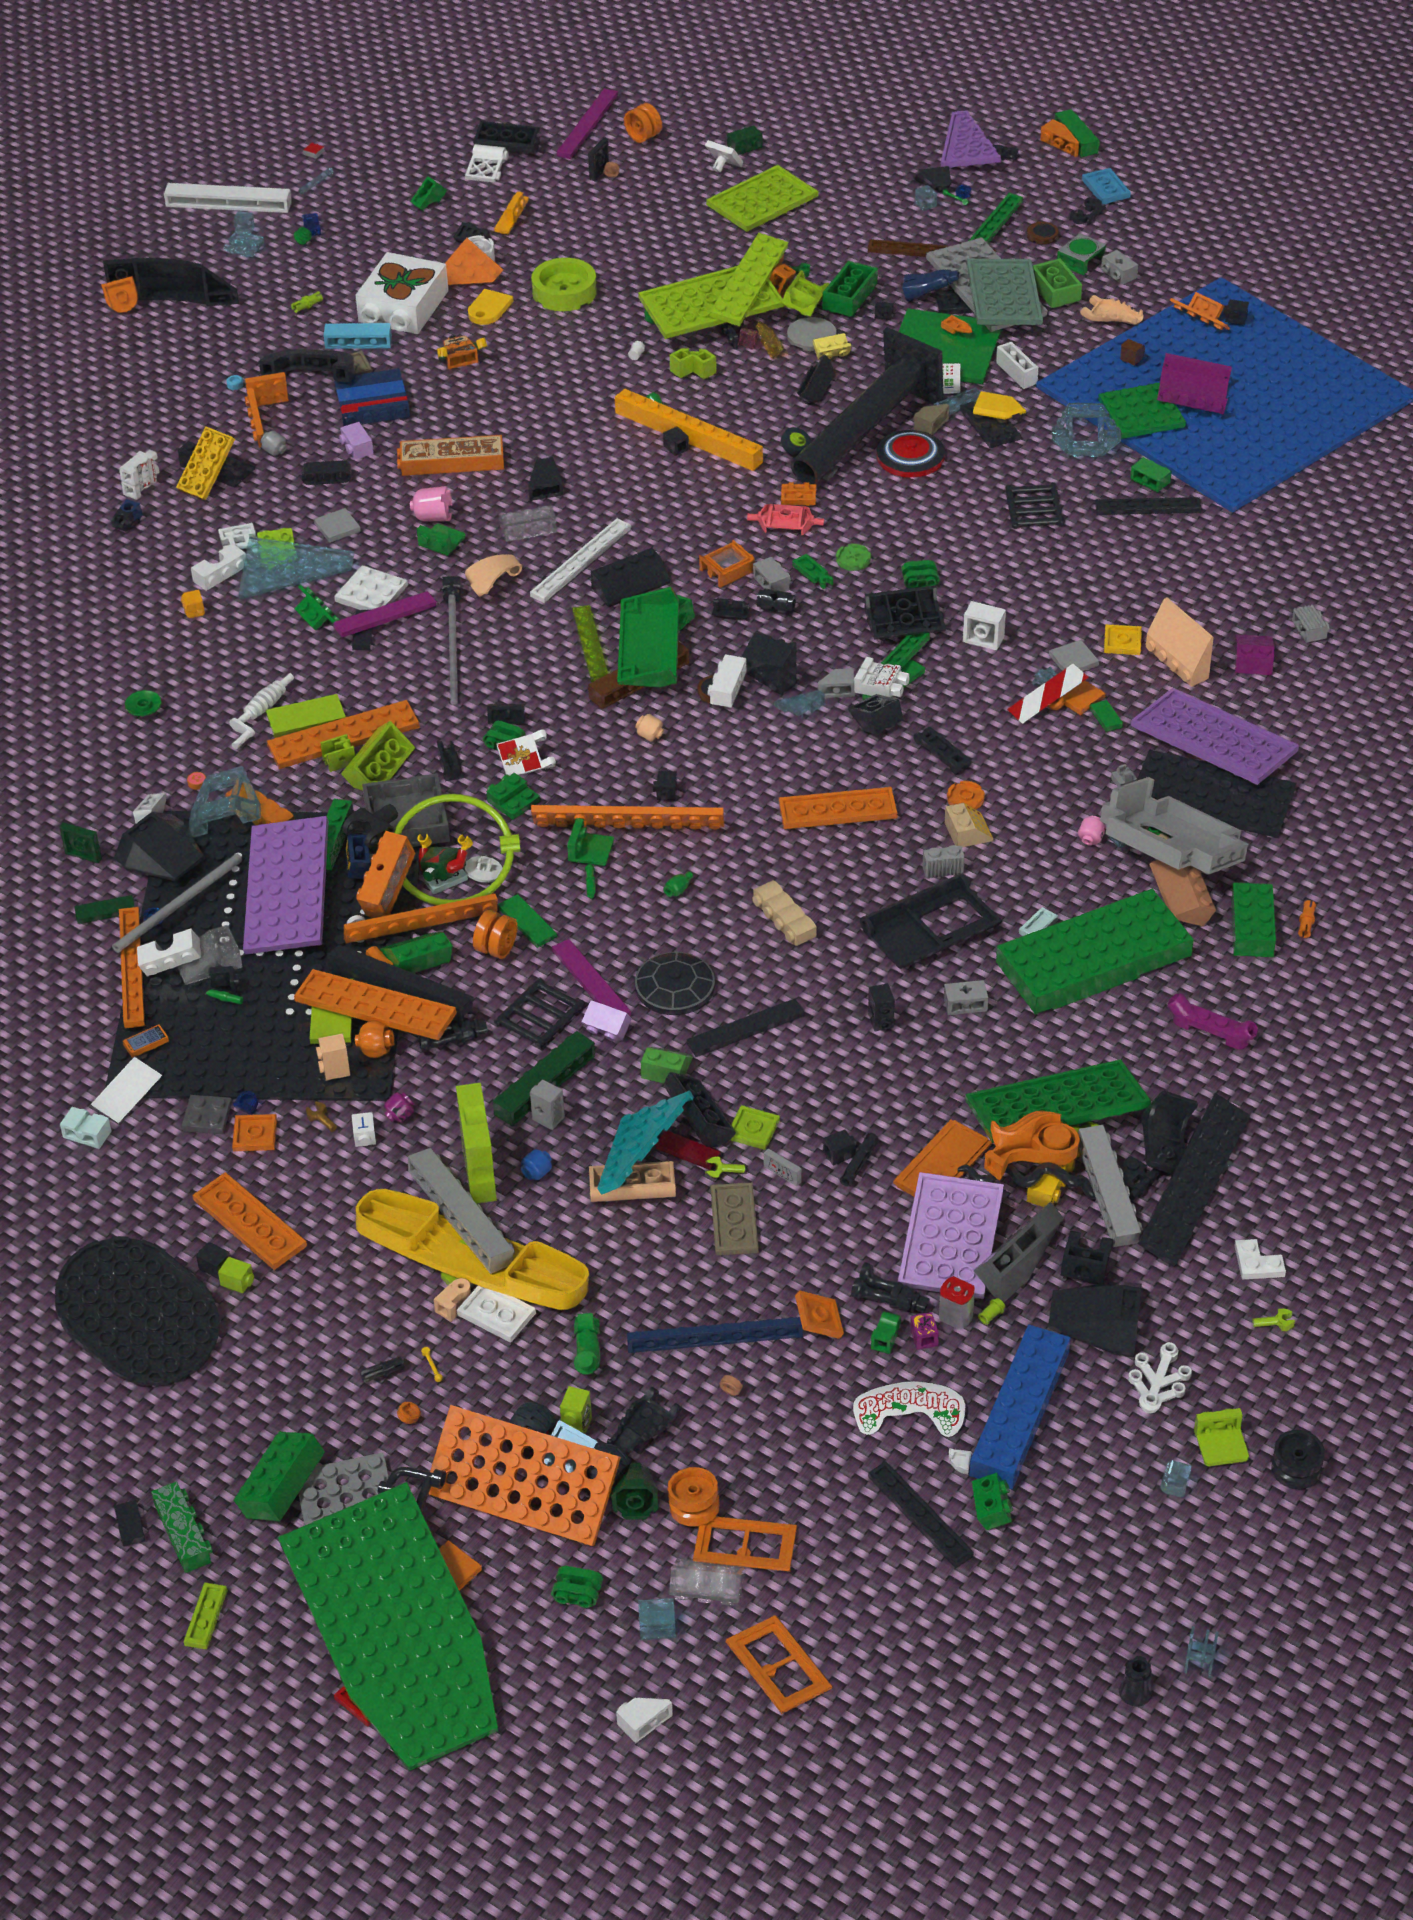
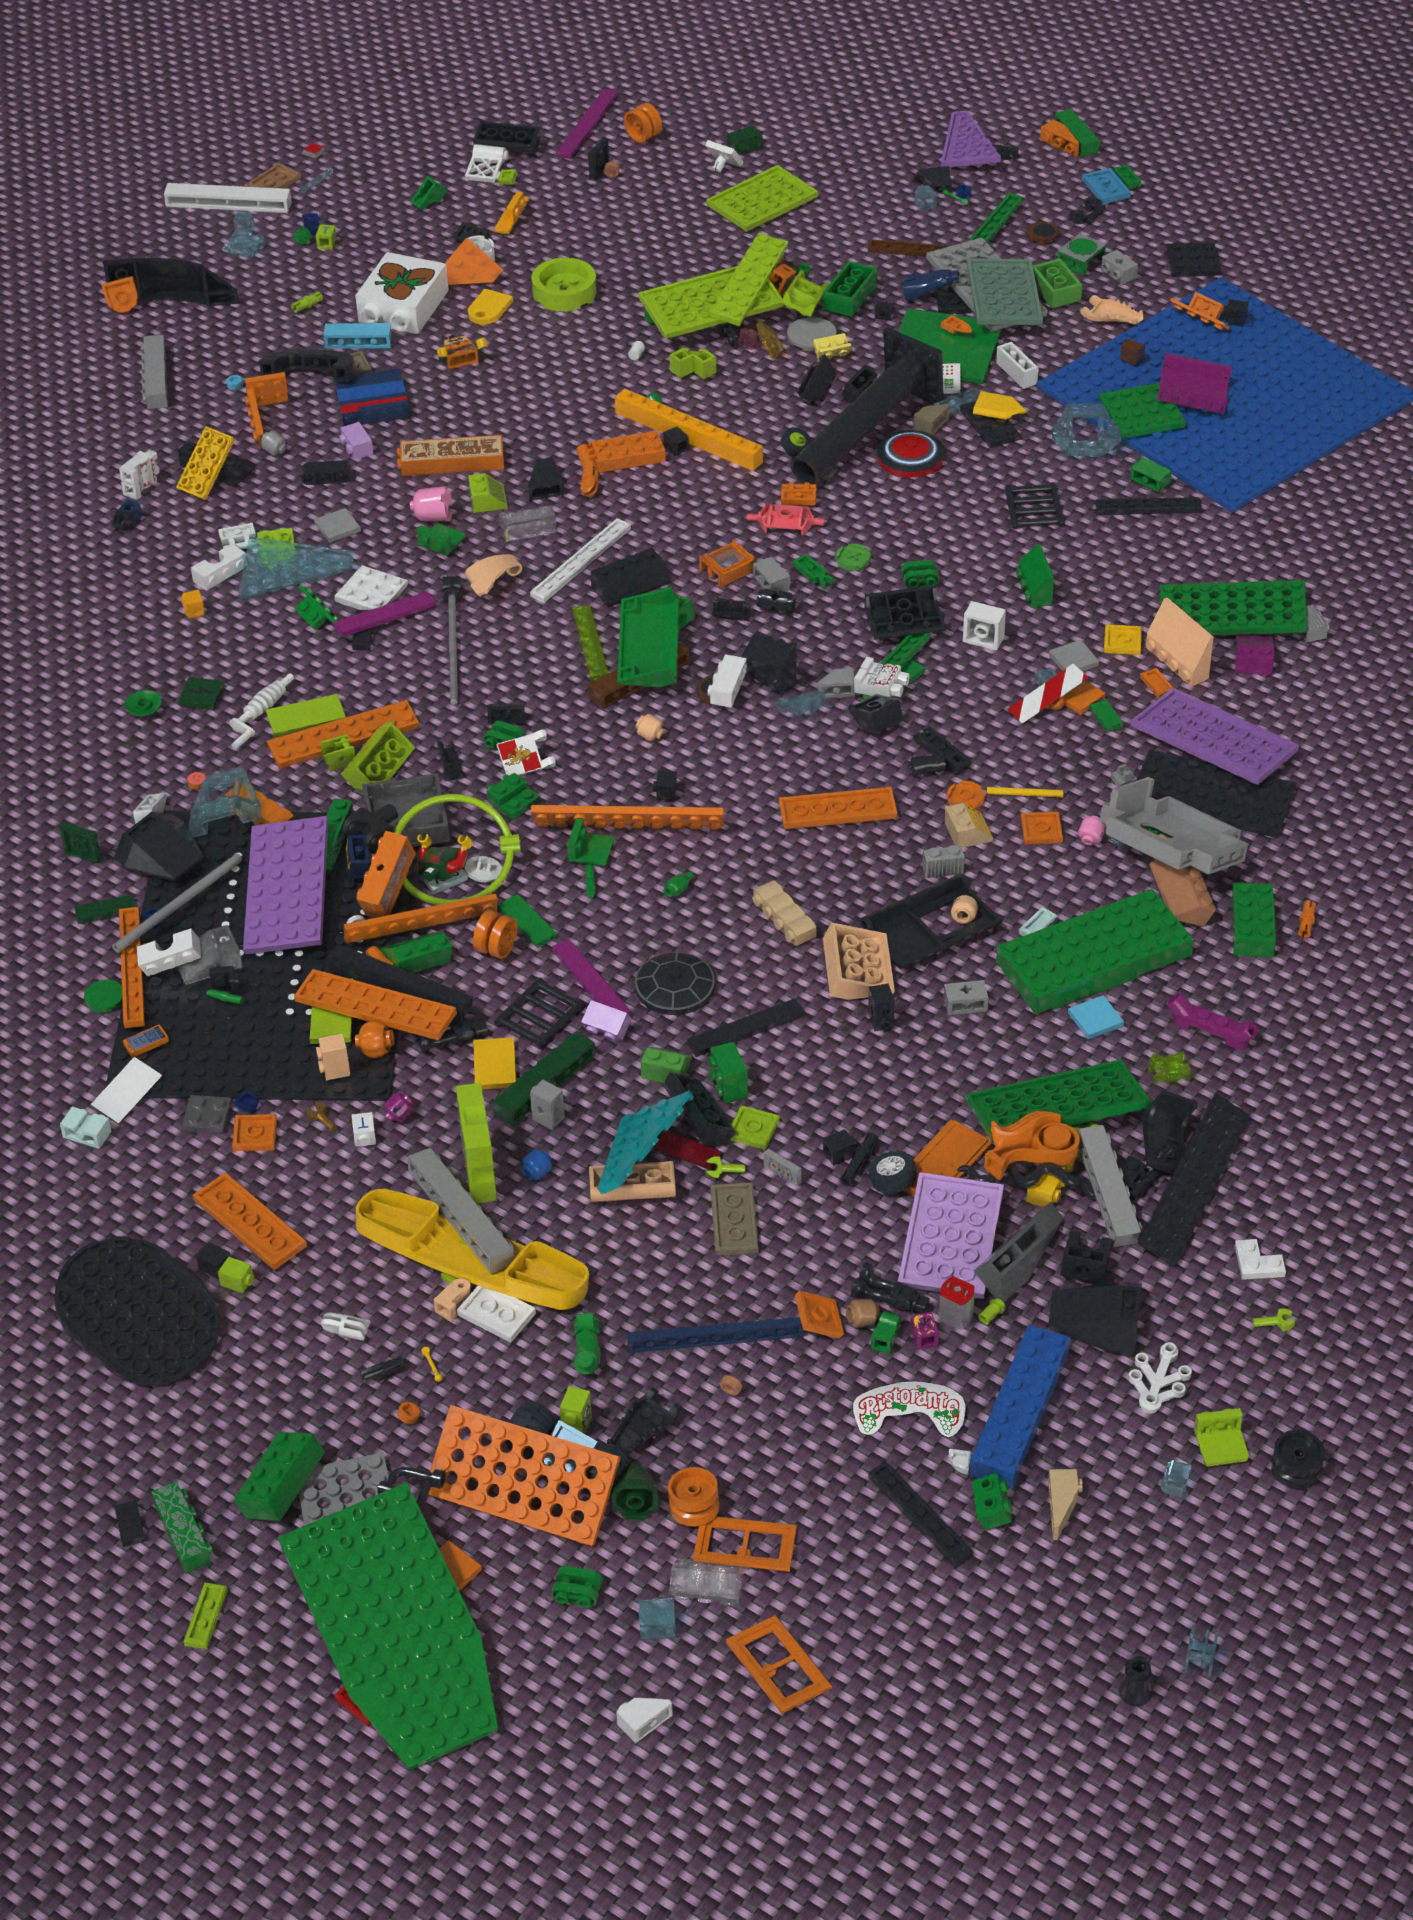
none -> green tile [84,980,123,1013]
none -> light grey brick [141,335,168,409]
none -> dark green tile [178,677,224,710]
none -> medium nougat tile [247,163,302,189]
none -> lime brick [316,225,337,250]
none -> white arm [321,1313,371,1341]
none -> lime slope [468,473,508,513]
none -> yellow tile [473,1037,516,1090]
none -> lime tile [498,169,517,185]
none -> orange hinge [576,431,666,473]
none -> orange arm [581,464,600,497]
none -> green brick [708,1042,748,1104]
none -> light nougat slope [823,922,895,1000]
none -> black brick [841,365,878,403]
none -> medium nougat head [846,1299,880,1328]
none -> black wheel [868,1151,917,1194]
none -> black piece [908,754,946,776]
none -> light nougat head [951,895,978,924]
none -> yellow bar [987,787,1063,798]
none -> green slope [1016,544,1054,608]
none -> orange tile [1020,812,1063,845]
none -> tan slope [1048,1469,1082,1540]
none -> medium azure tile [1068,995,1124,1040]
none -> green plate [1113,165,1142,189]
none -> orange tile [1140,668,1173,699]
none -> clear neon green animal [1148,1051,1191,1082]
none -> green piece [1160,580,1307,635]
none -> black plate [1166,242,1220,277]

